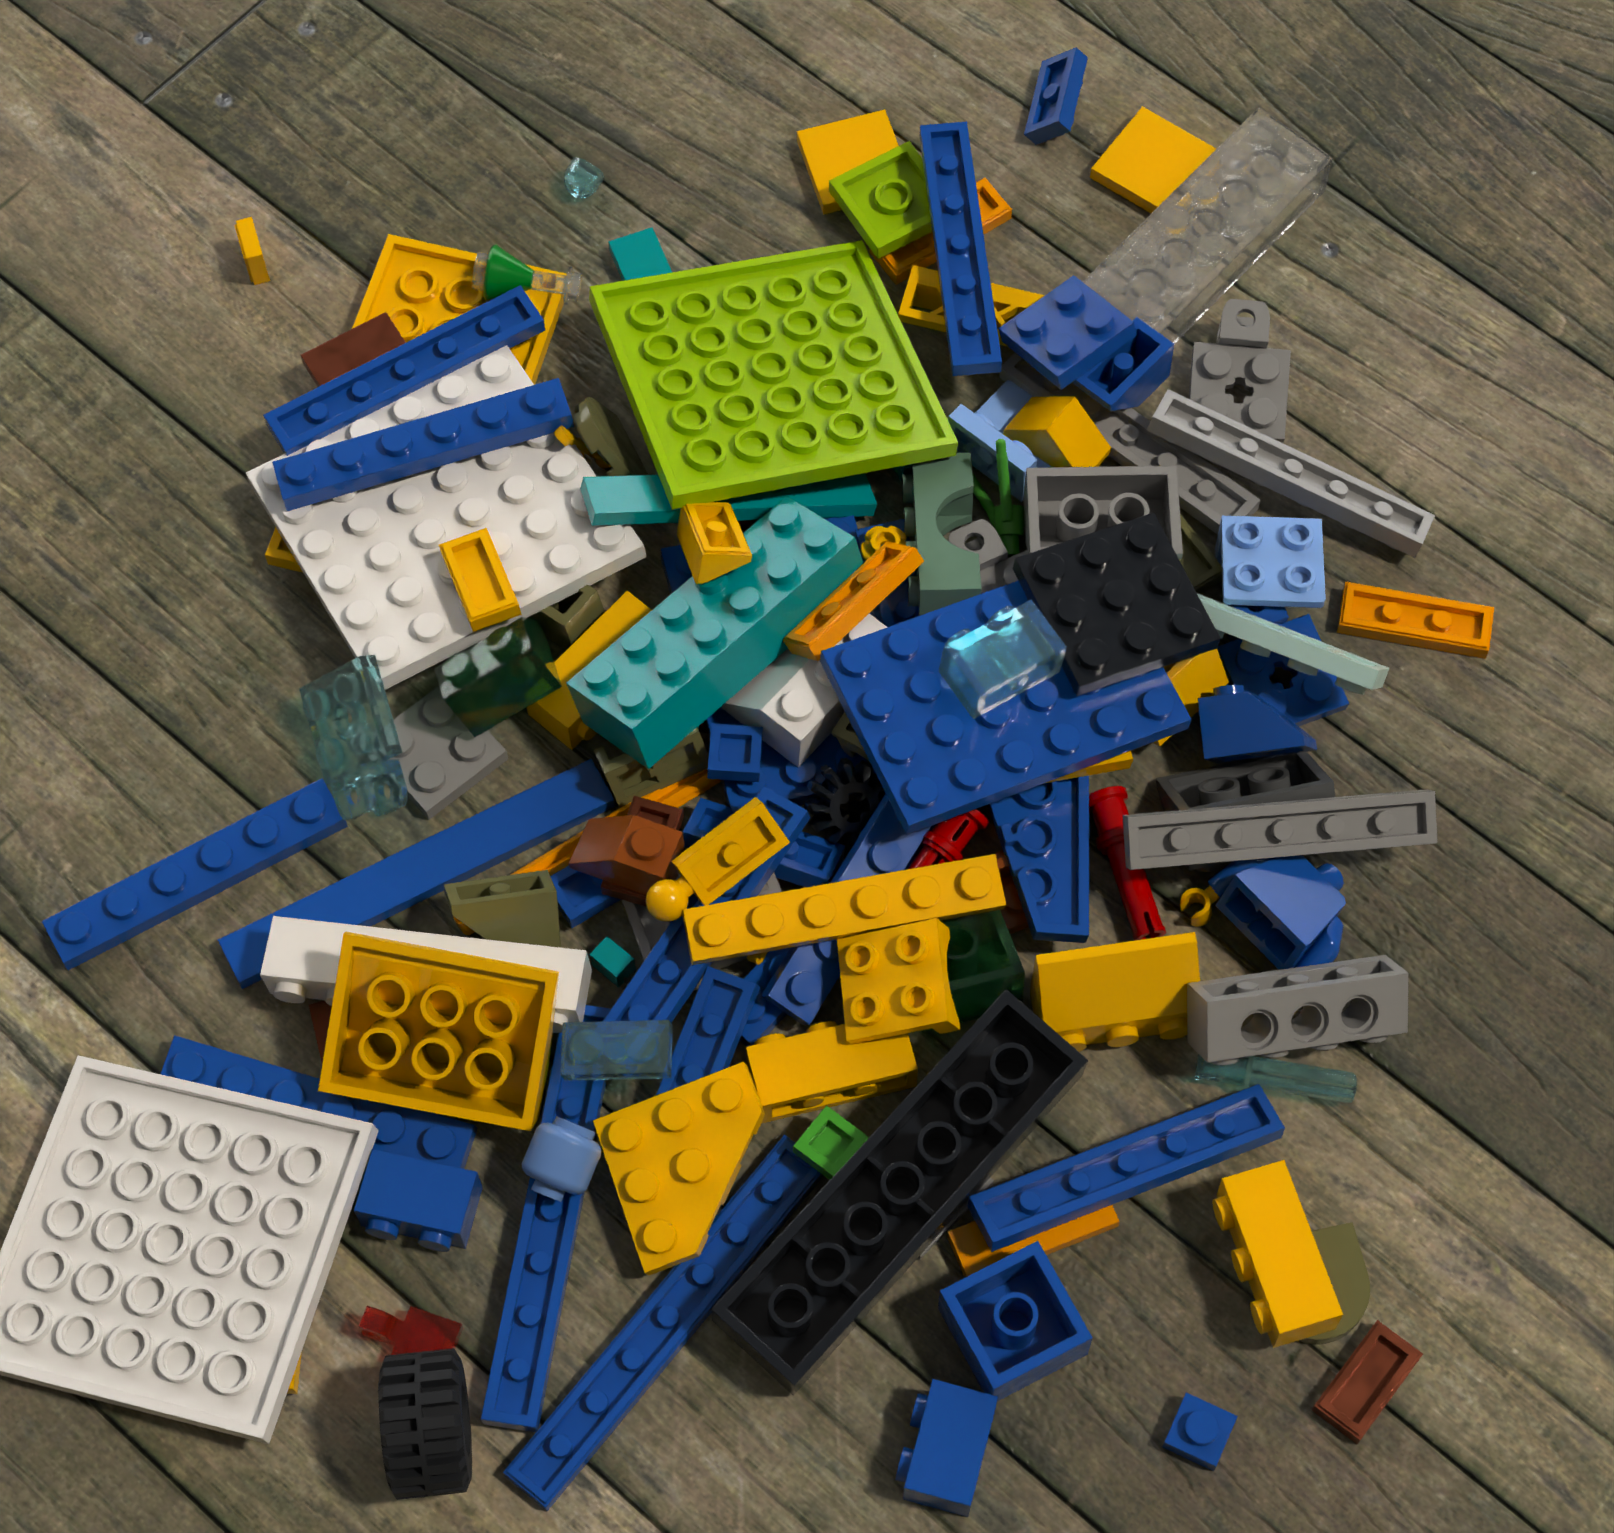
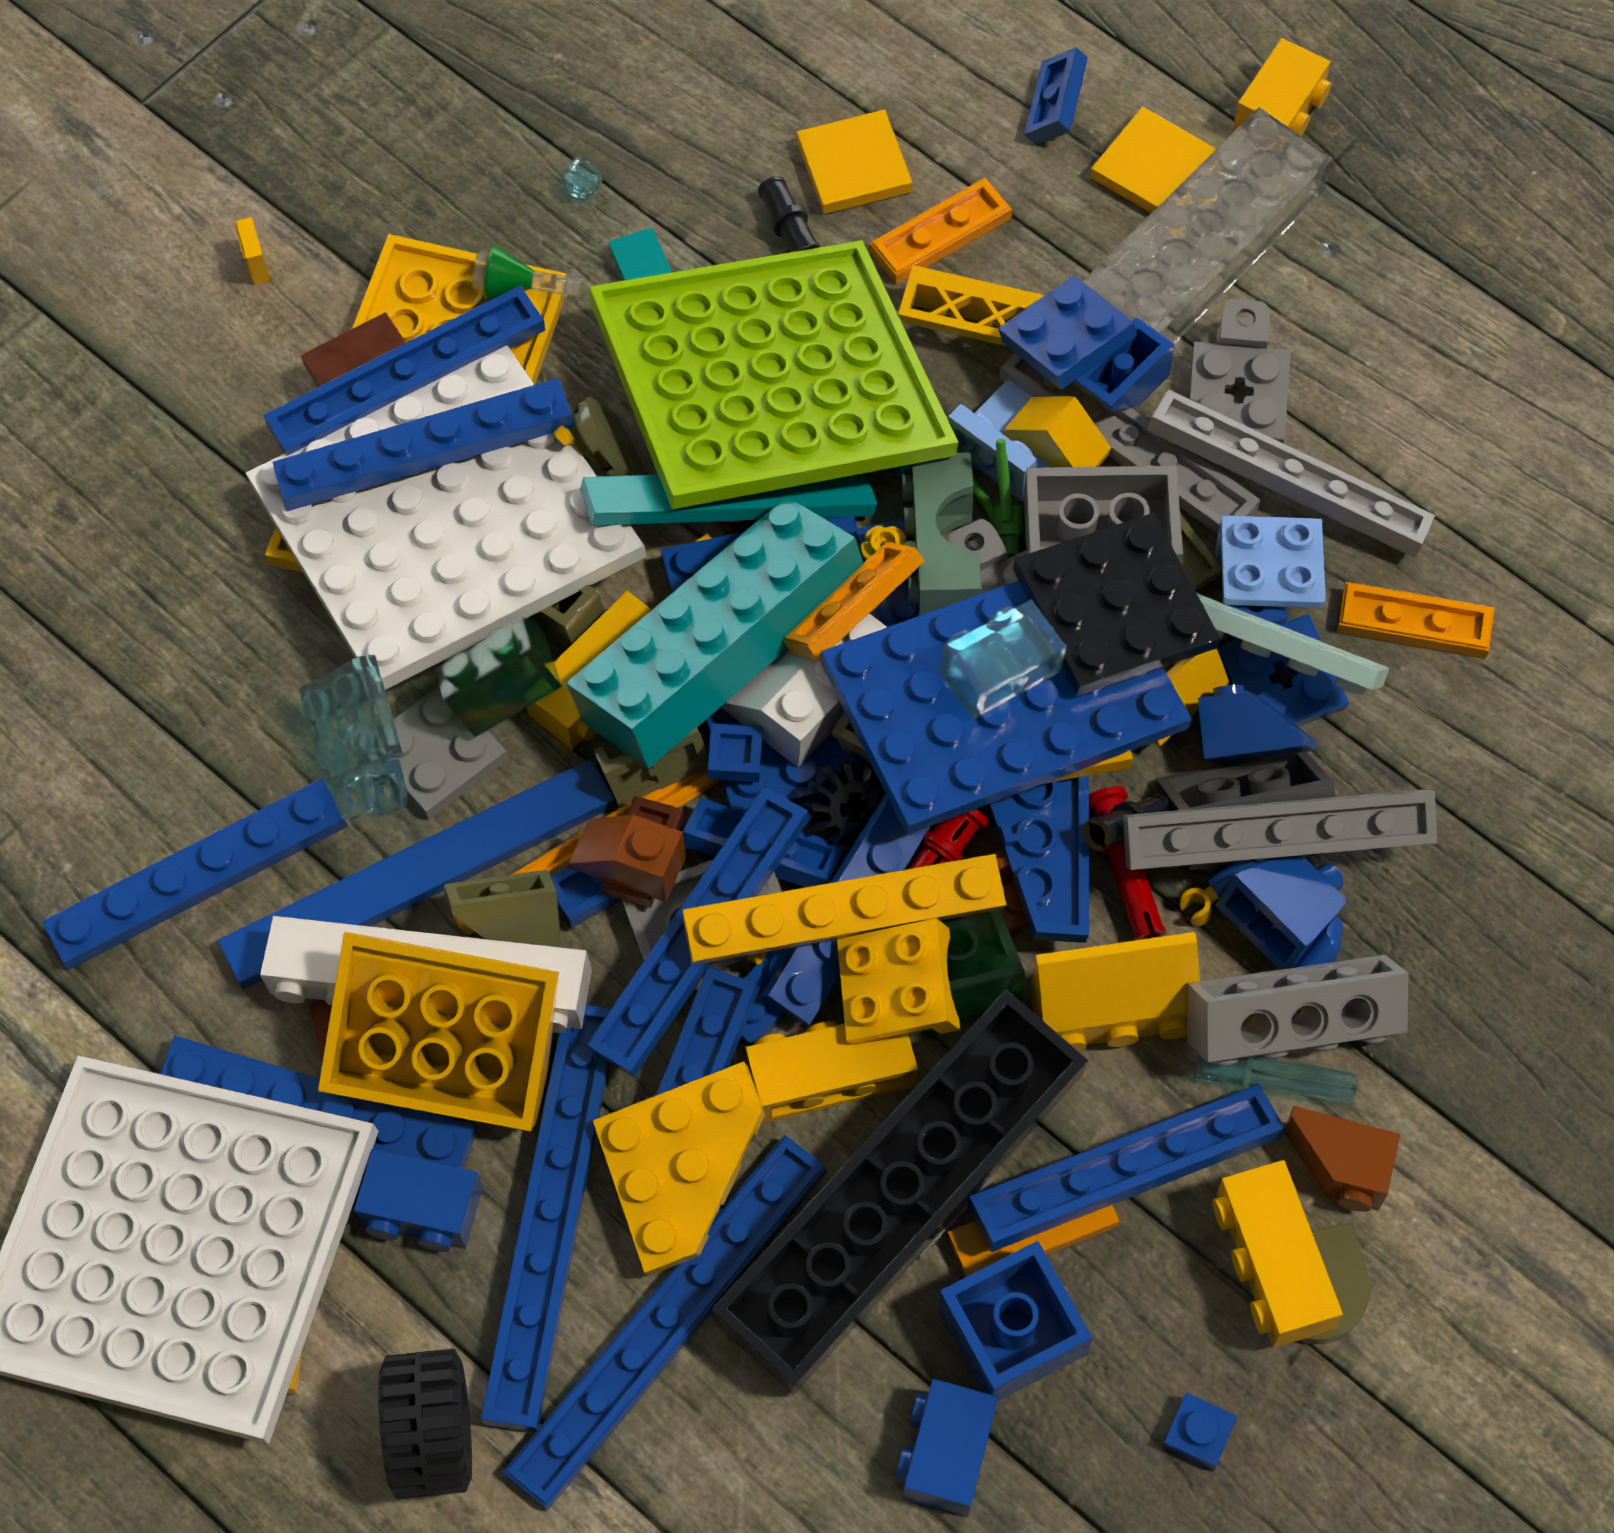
clear red plate [359,1306,463,1355] -> none
yellow tile [439,528,522,632] -> none
medium blue head [522,1116,601,1202] -> none
clear light blue plate [560,1020,673,1081] -> none
teal piece [589,936,636,988] -> none
yellow plate [646,797,790,922] -> none
yellow slope [677,502,752,584] -> none
bright green tile [793,1105,869,1180] -> none
lime plate [829,141,932,259] -> none
blue plate [919,121,1002,376] -> none
copper tile [1312,1320,1423,1445] -> none
none -> black pin [758,176,820,252]
none -> black pin [1083,794,1173,851]
none -> yellow brick [1233,38,1332,154]
none -> dark orange slope [1284,1106,1400,1212]

